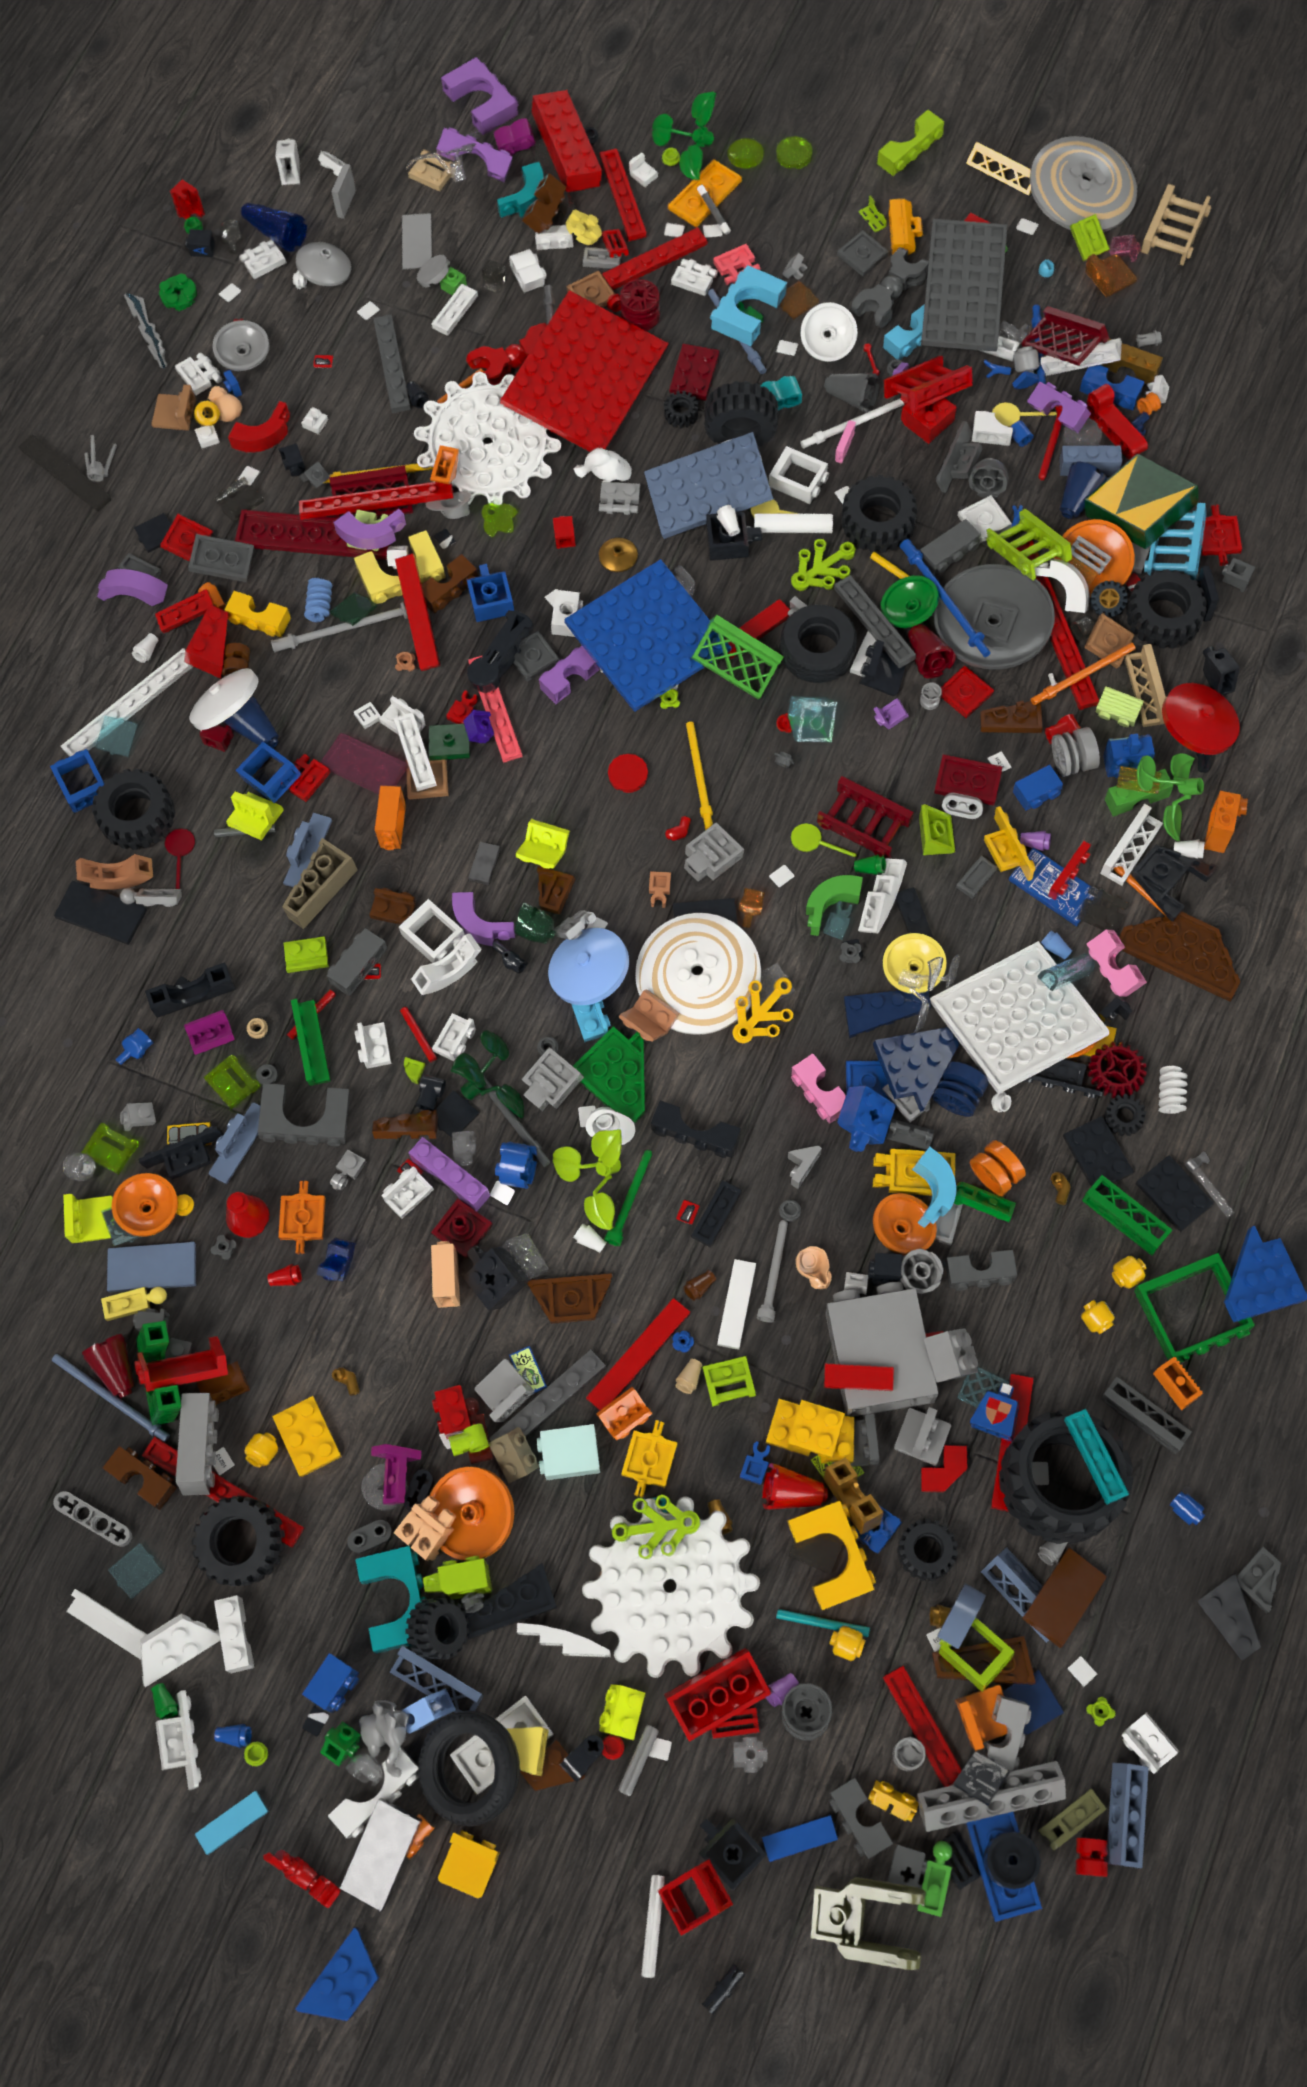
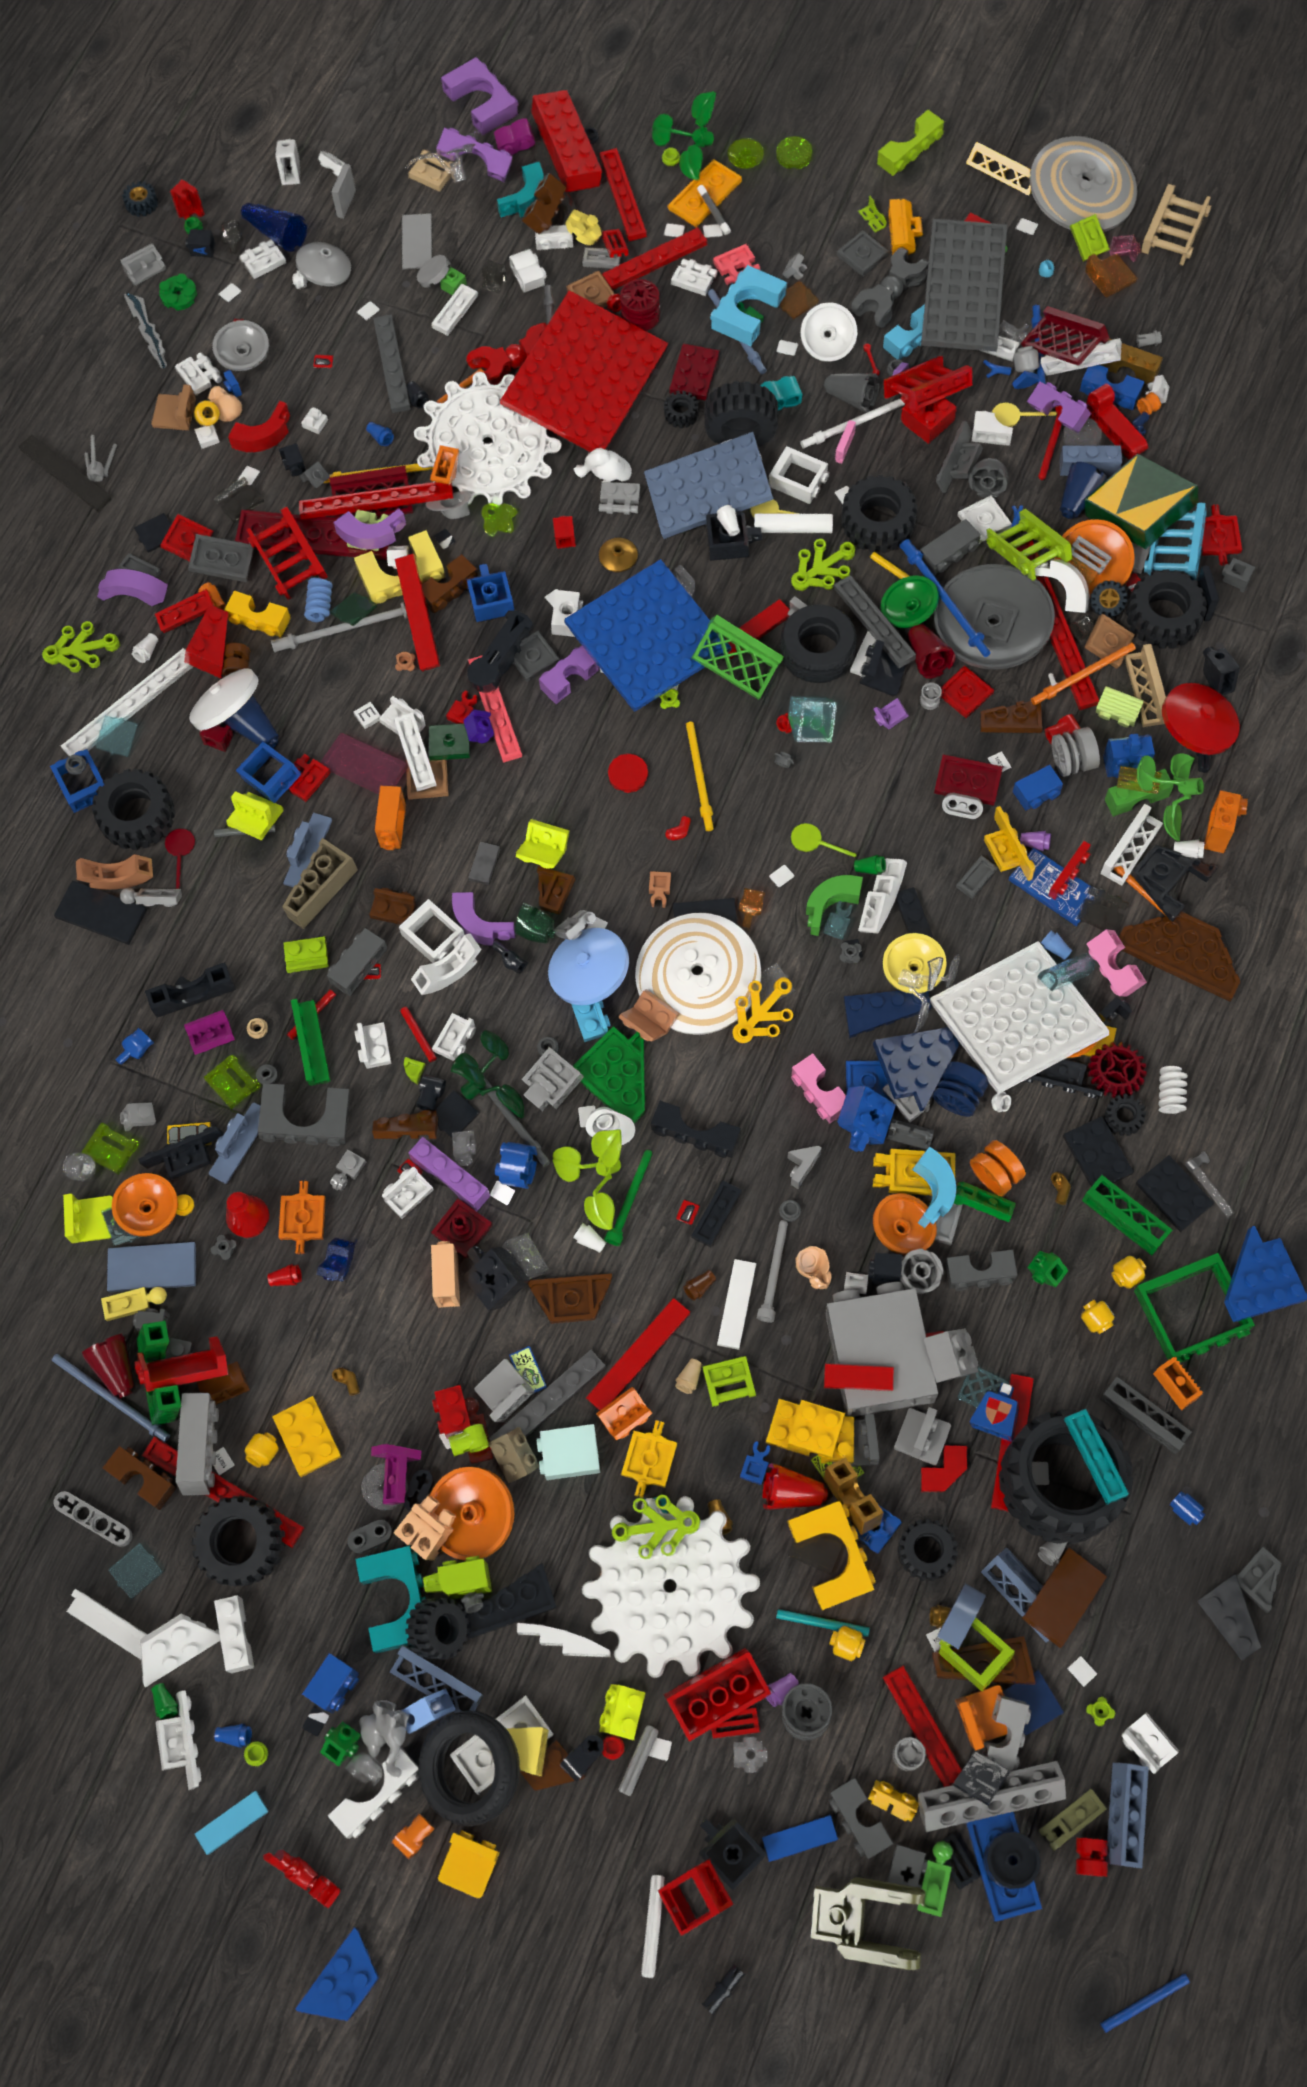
tile [340,1798,422,1911] -> none
white bracket [629,153,658,187] -> none
blue plate [672,1331,694,1352] -> none
light grey piece [684,823,744,882] -> none
dark red fence [817,776,914,859] -> none
lime slope [919,804,955,855] -> none
blue piece [1011,420,1033,447] -> none
none -> lime plant [42,621,120,673]
none -> dark grey plate [65,755,86,775]
none -> light grey hinge [120,243,166,286]
none -> black wheel [122,181,158,217]
none -> red fence [247,507,328,600]
none -> blue cone [366,422,394,446]
none -> green brick [1027,1251,1069,1287]
none -> blue bar [1100,1973,1190,2033]

